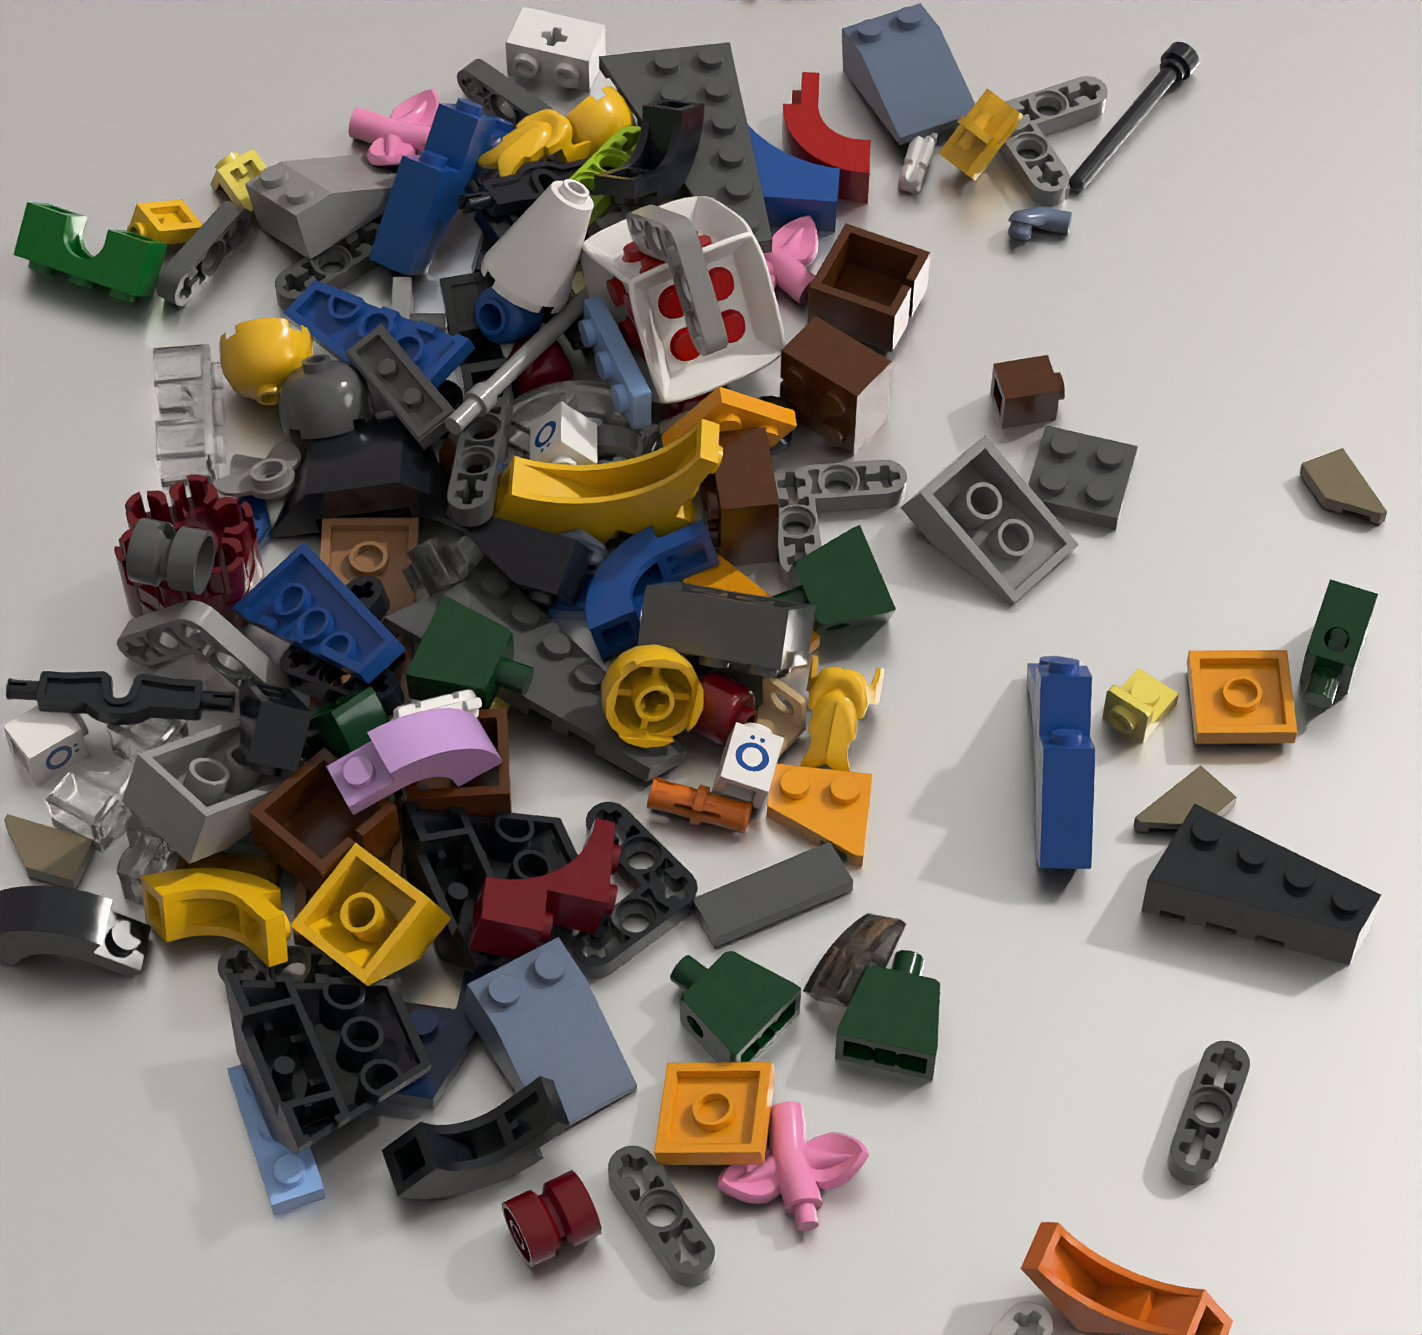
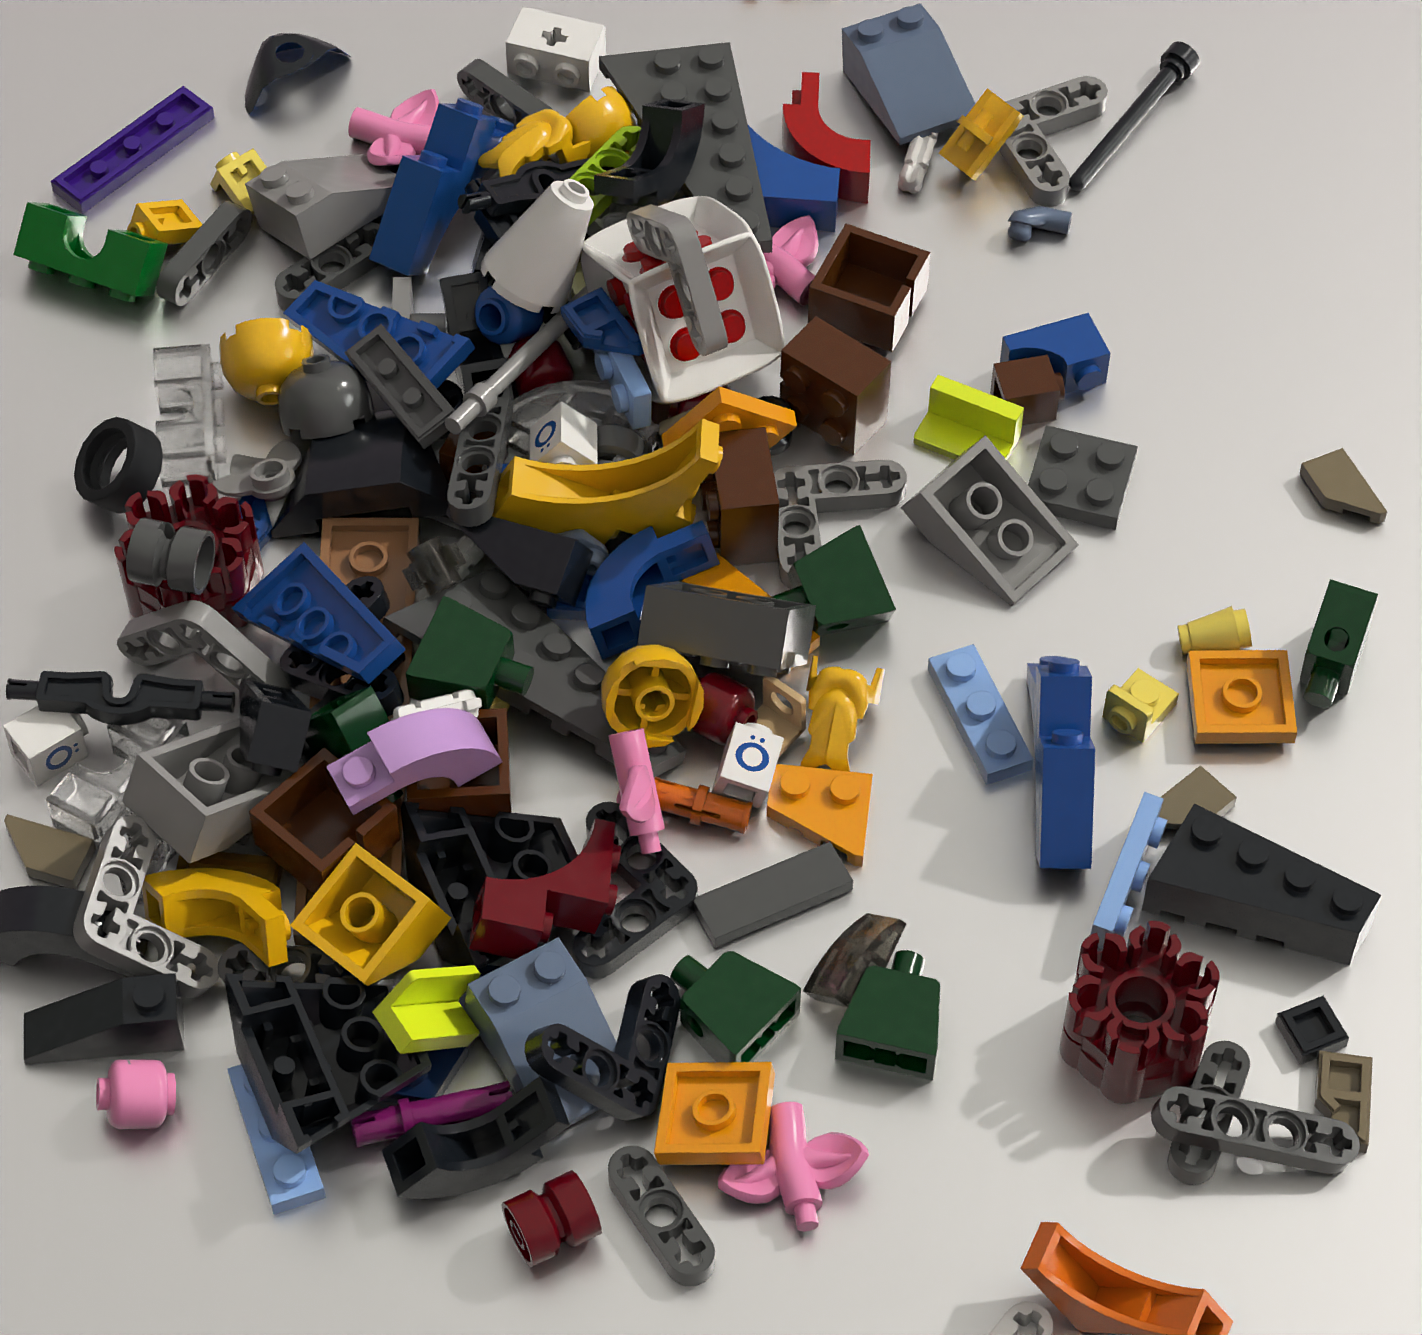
none -> black slope [24,973,184,1065]
none -> dark purple tile [51,86,215,214]
none -> light grey beam [73,815,220,998]
none -> black tyre [74,417,163,514]
none -> bright pink head [96,1060,176,1129]
none -> black piece [245,33,351,114]
none -> magenta pin [351,1080,513,1148]
none -> neon yellow panel [372,965,481,1054]
none -> black beam [525,974,681,1121]
none -> blue tile [560,287,644,356]
none -> bright pink plant [608,728,665,855]
none -> neon yellow panel [913,375,1024,460]
none -> light blue plate [928,644,1034,785]
none -> blue arch [1000,313,1111,394]
none -> dark red piece [1059,921,1220,1104]
none -> light blue plate [1090,792,1168,949]
none -> dark grey beam [1151,1086,1360,1174]
none -> light yellow cone [1177,606,1252,654]
none -> black tile [1275,995,1349,1065]
none -> dark tan tile [1314,1051,1373,1153]

